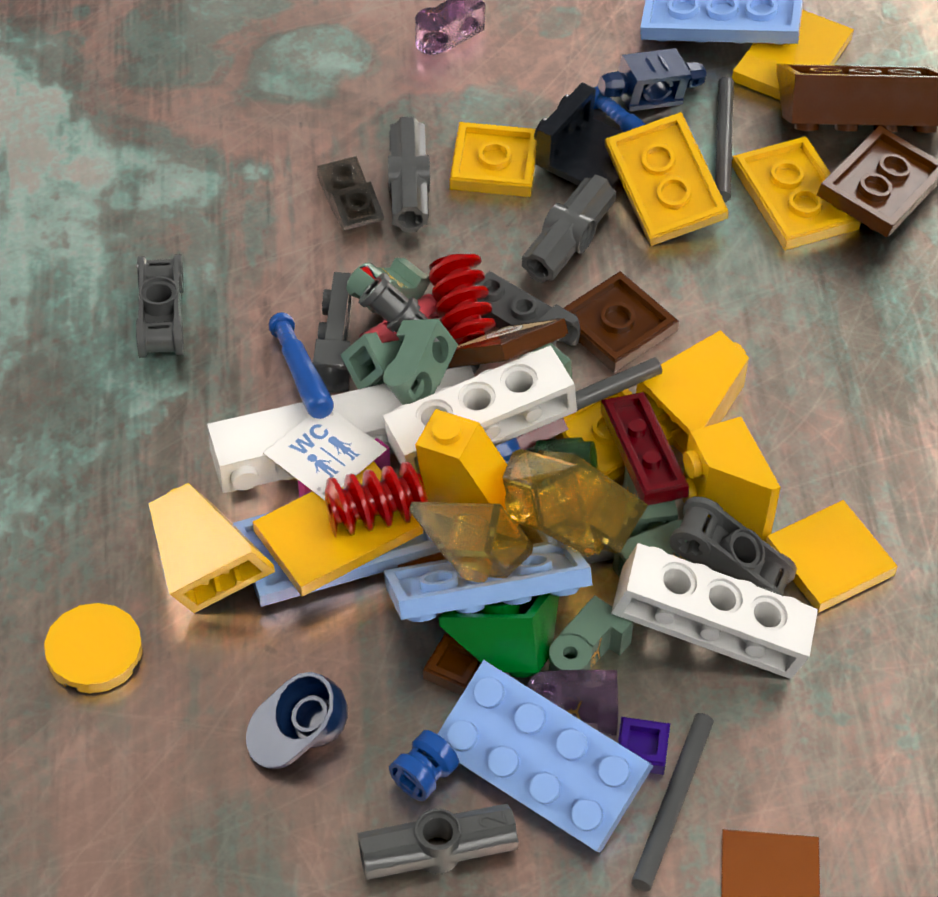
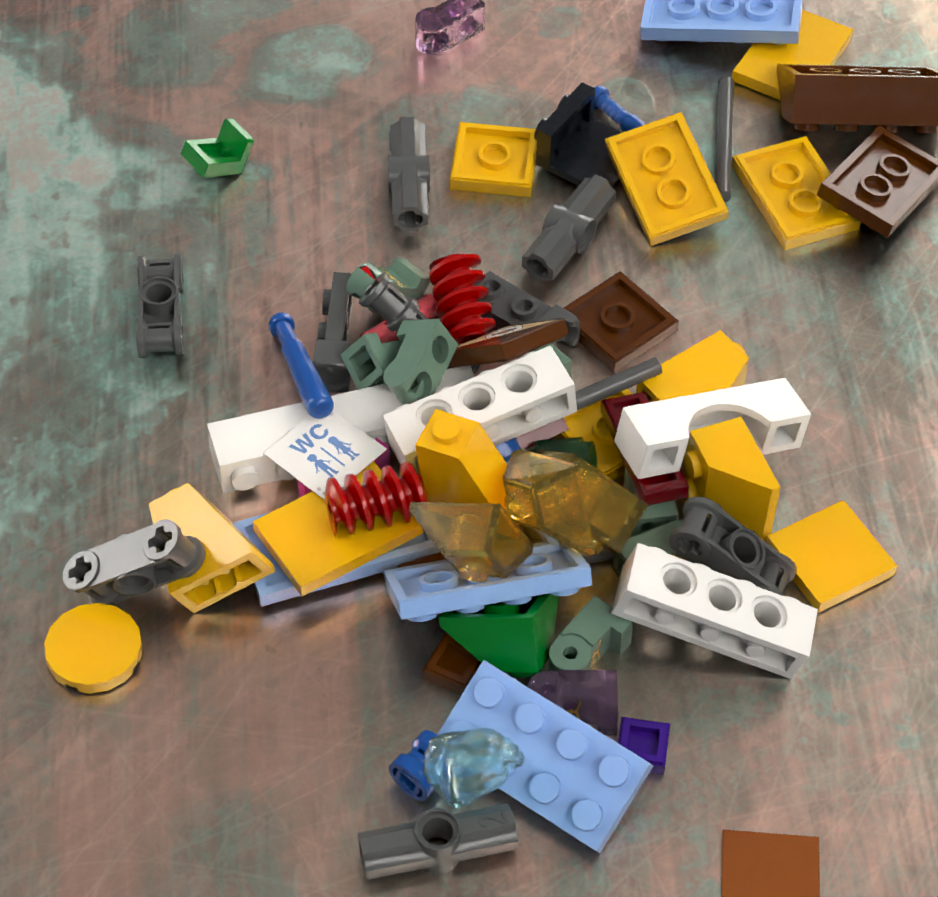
cap [246,672,348,769] -> none
clear smoke slope [317,156,384,231] -> none
dark blue piece [598,48,707,112] -> none
dark grey bar [631,713,714,891] -> none
none -> dark grey piece [62,519,206,605]
none -> green bracket [181,118,254,178]
none -> clear light blue hair [423,728,525,809]
none -> white arch [614,378,811,479]

